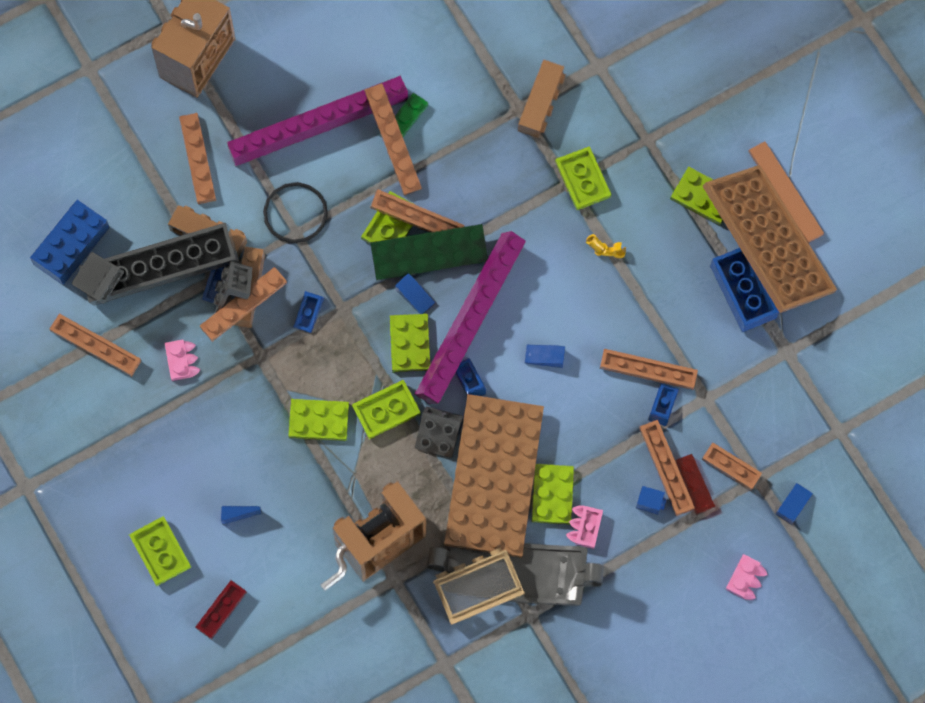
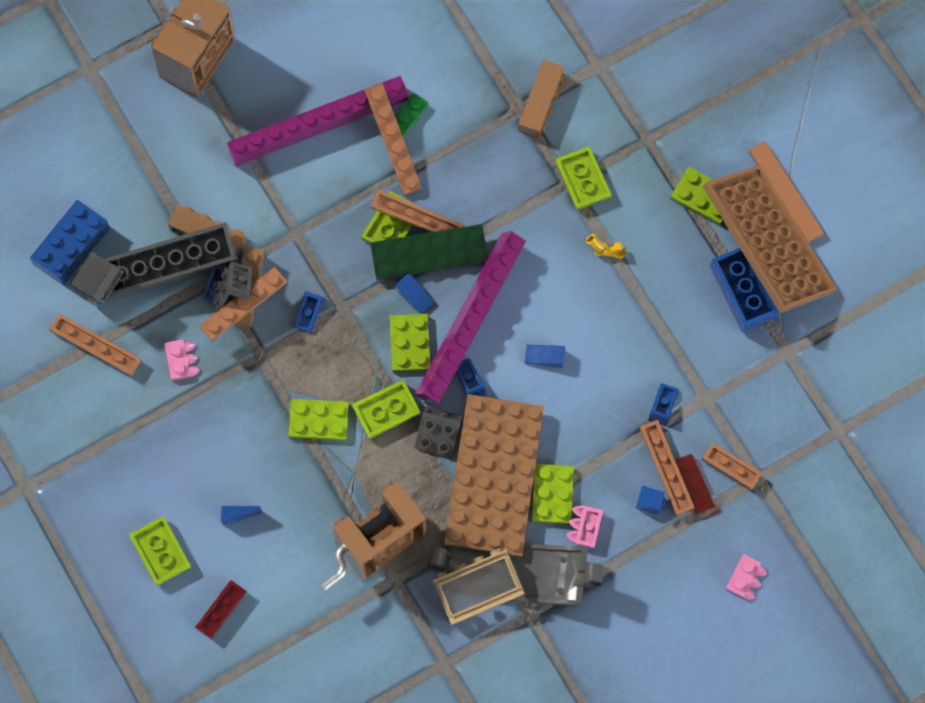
nougat plate [179,113,216,204] -> none
black piece [263,182,328,243] -> none
nougat plate [600,349,698,390] -> none
blue slope [776,483,813,525] -> none

